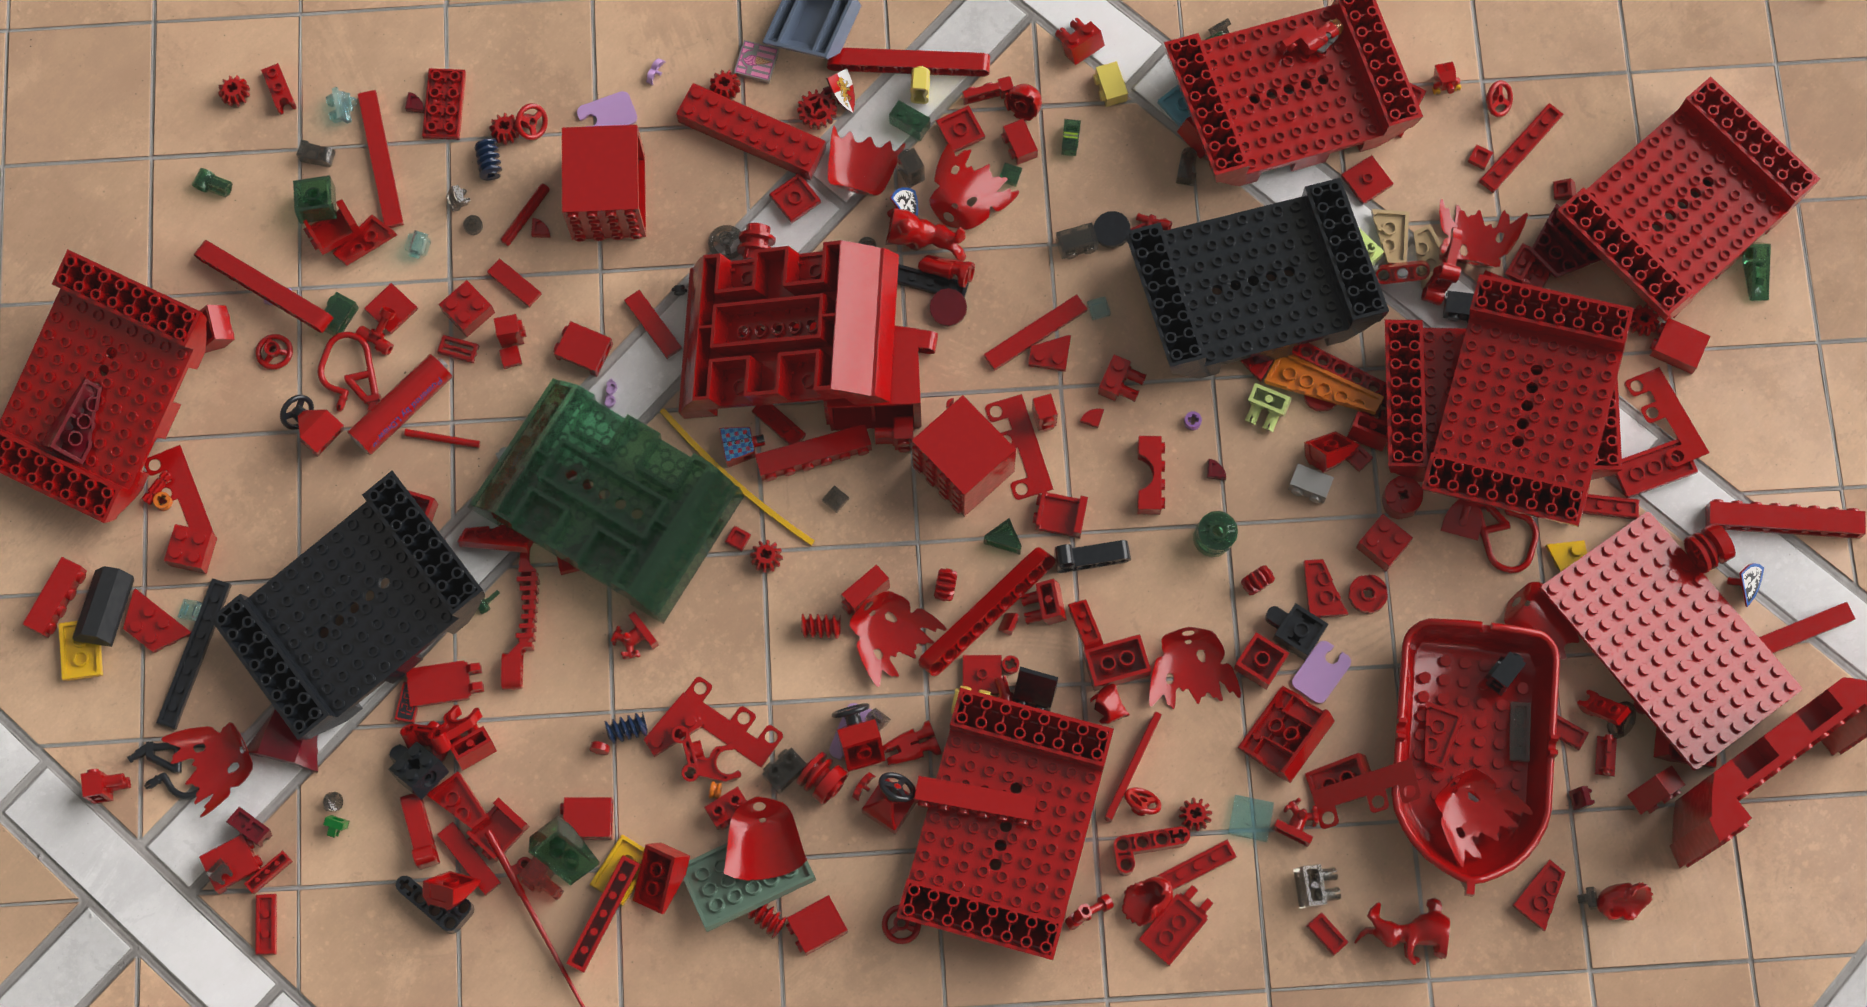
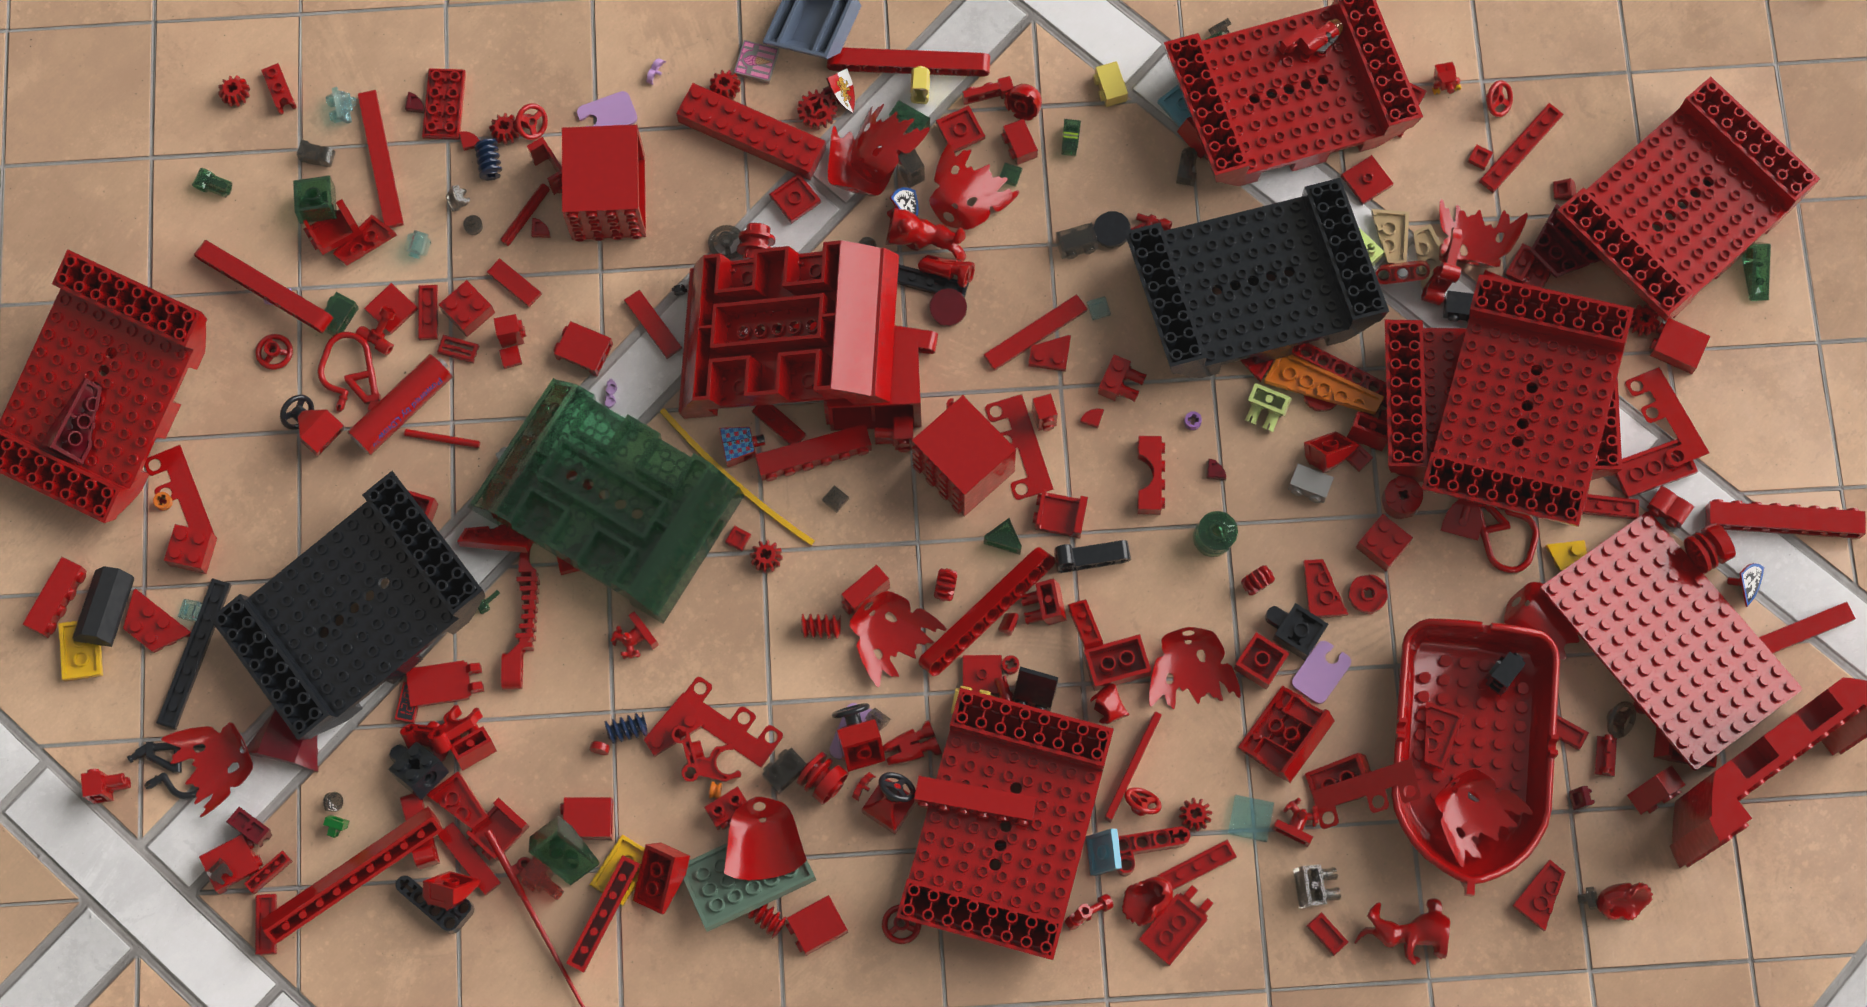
red axle [142,470,172,505] -> none
red slope [200,304,235,353] -> none
red brick [1055,18,1105,65] -> none
clear smoke plate [1509,702,1531,762] -> none
red plate [1577,690,1631,726] -> none
none -> red brick [260,806,443,945]
none -> red tile [418,285,438,341]
none -> red tile [459,131,480,151]
none -> red panel [527,137,562,195]
none -> red piece [850,104,930,183]
none -> medium azure plate [1086,829,1122,876]
none -> red brick [1647,486,1694,529]

